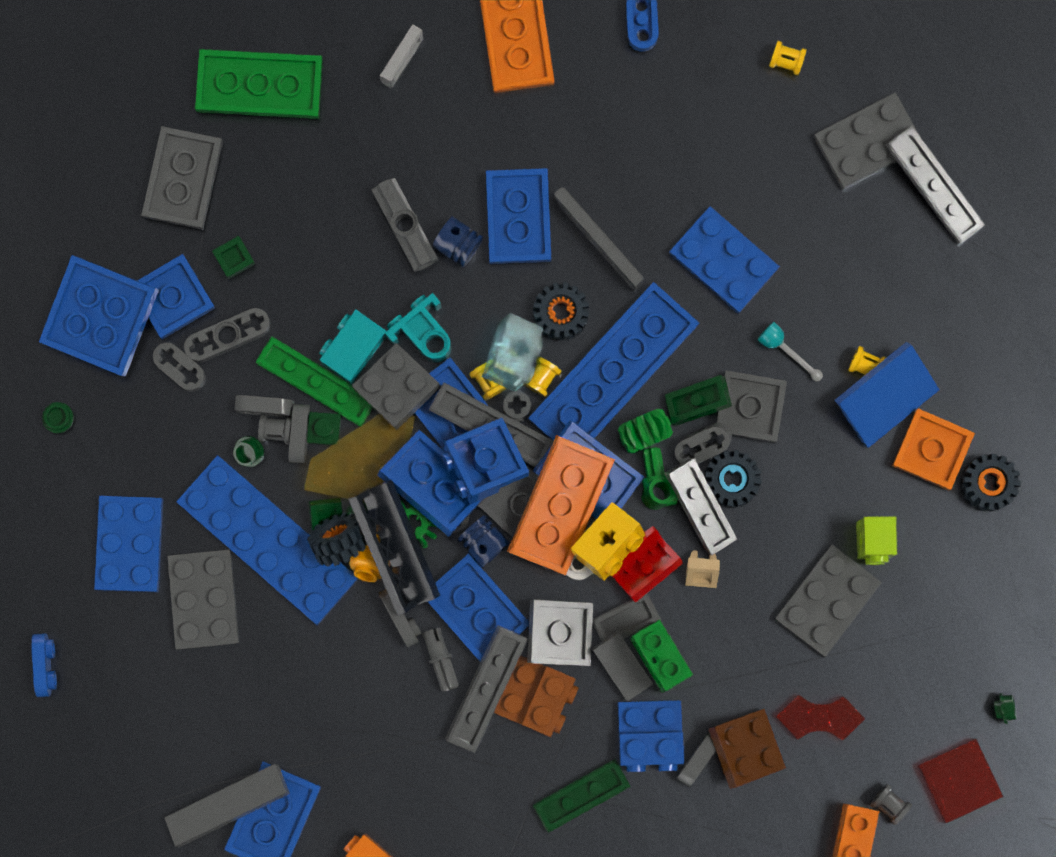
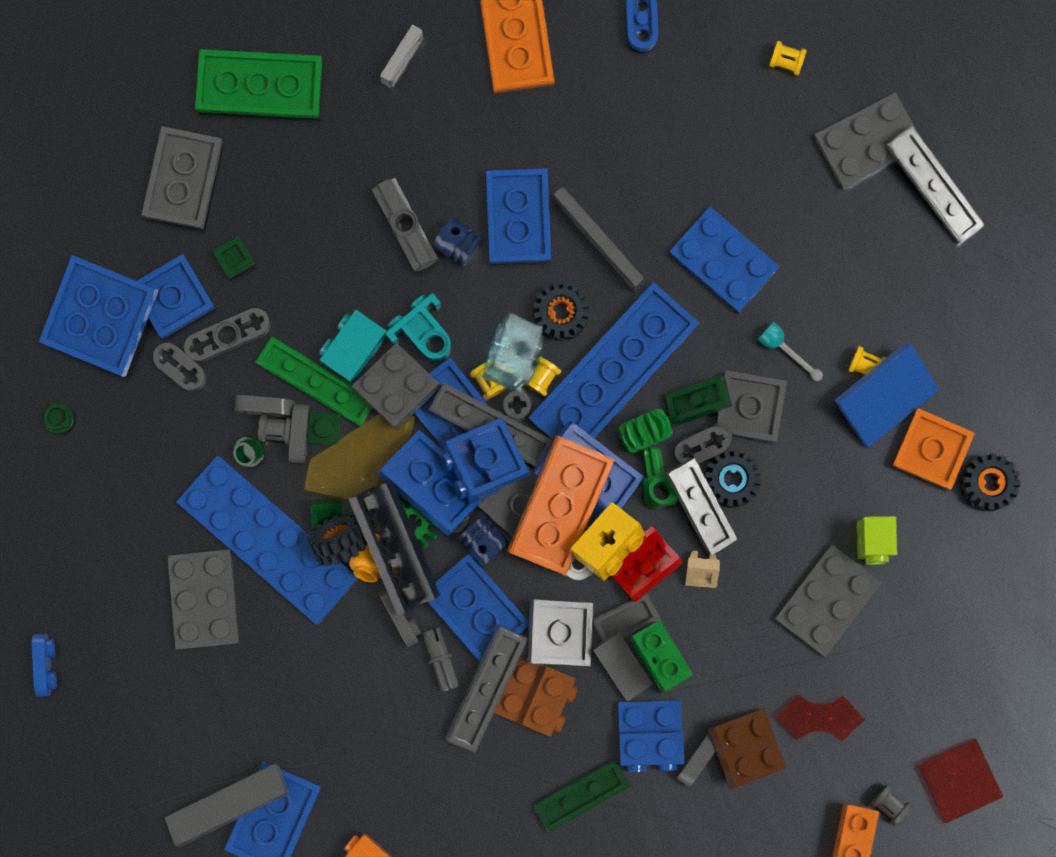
blue plate [94,496,163,592] -> none
dark green plate [994,693,1017,724] -> none

